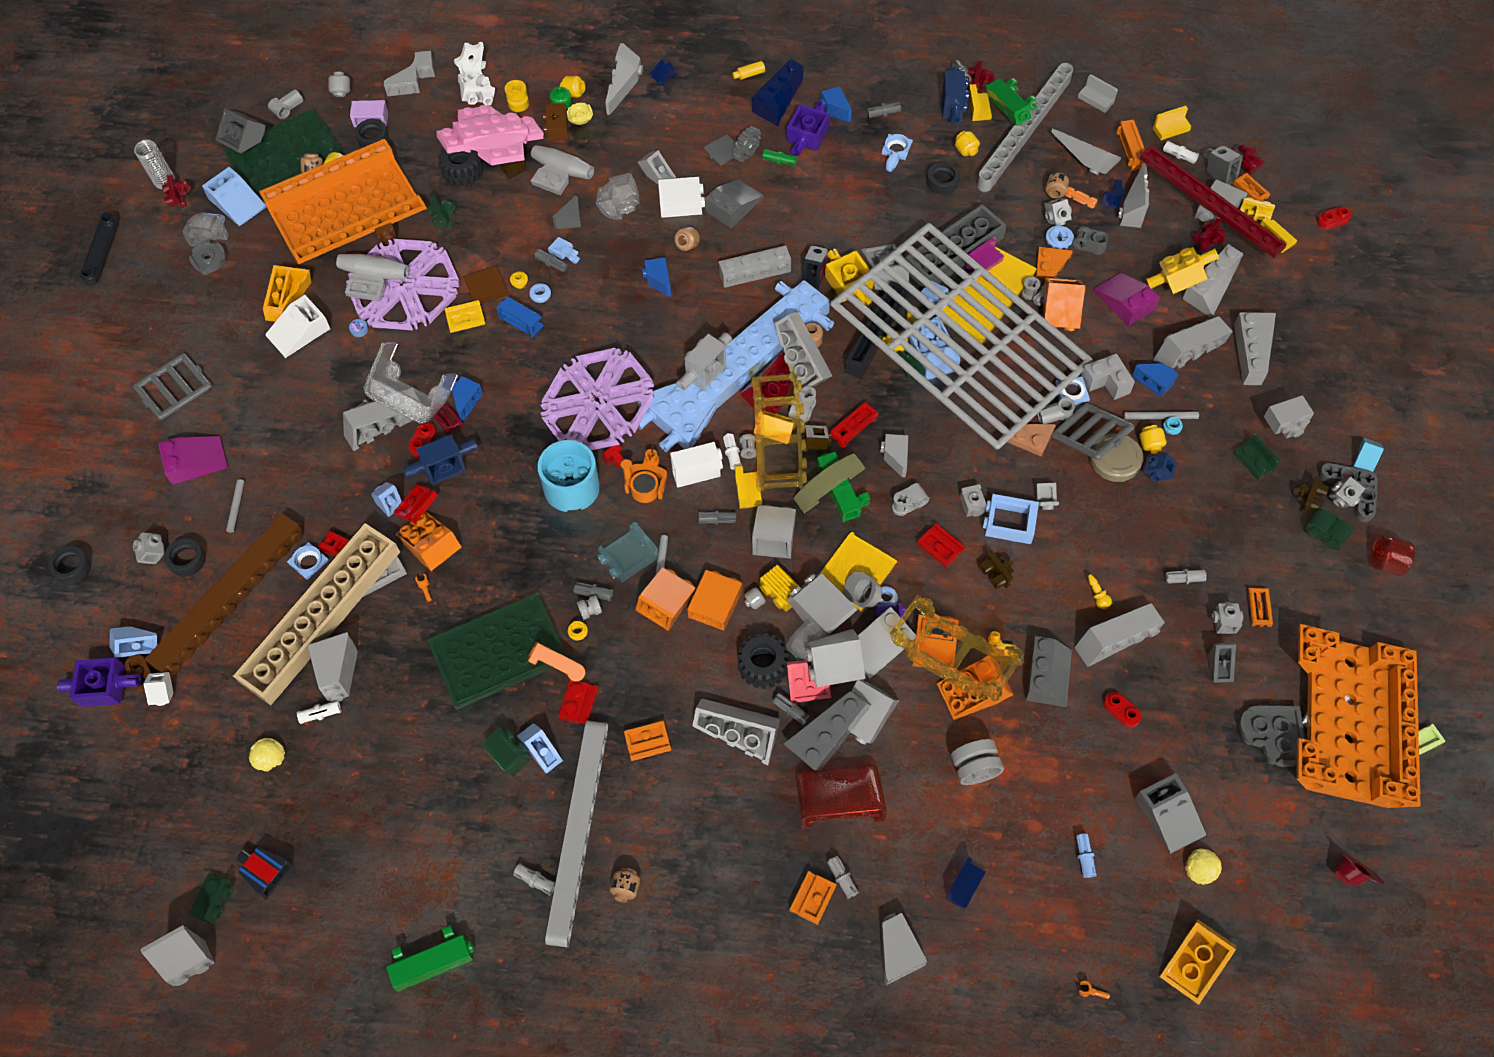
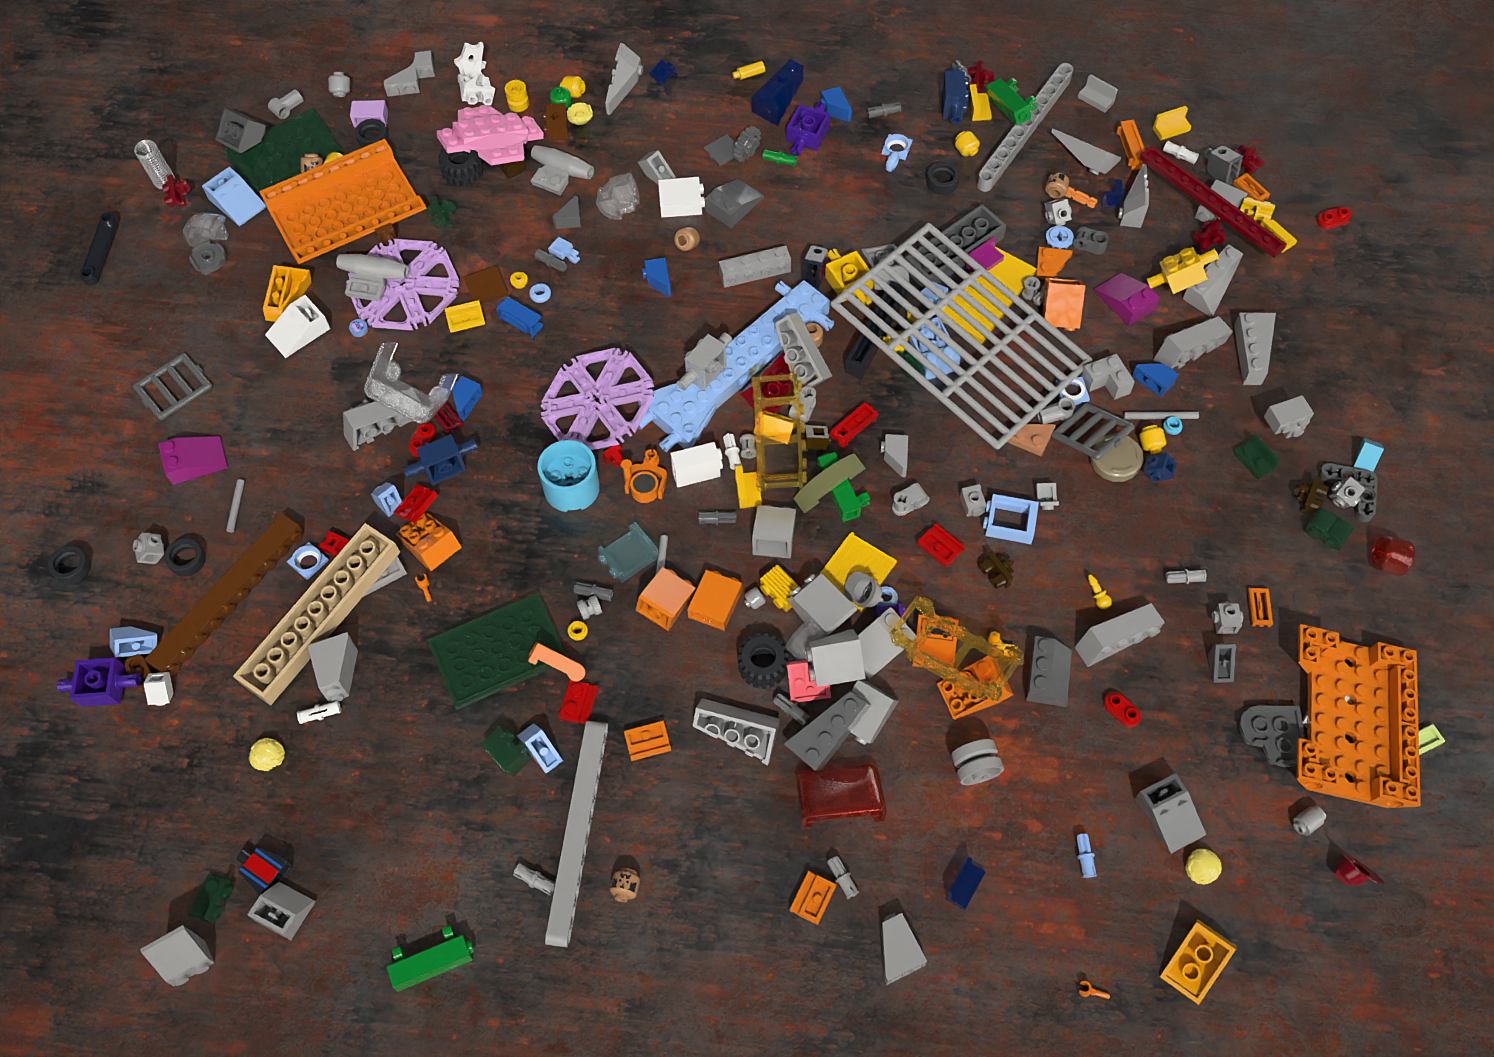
none -> light grey slope [248,882,315,940]
none -> light grey brick [1293,805,1326,836]

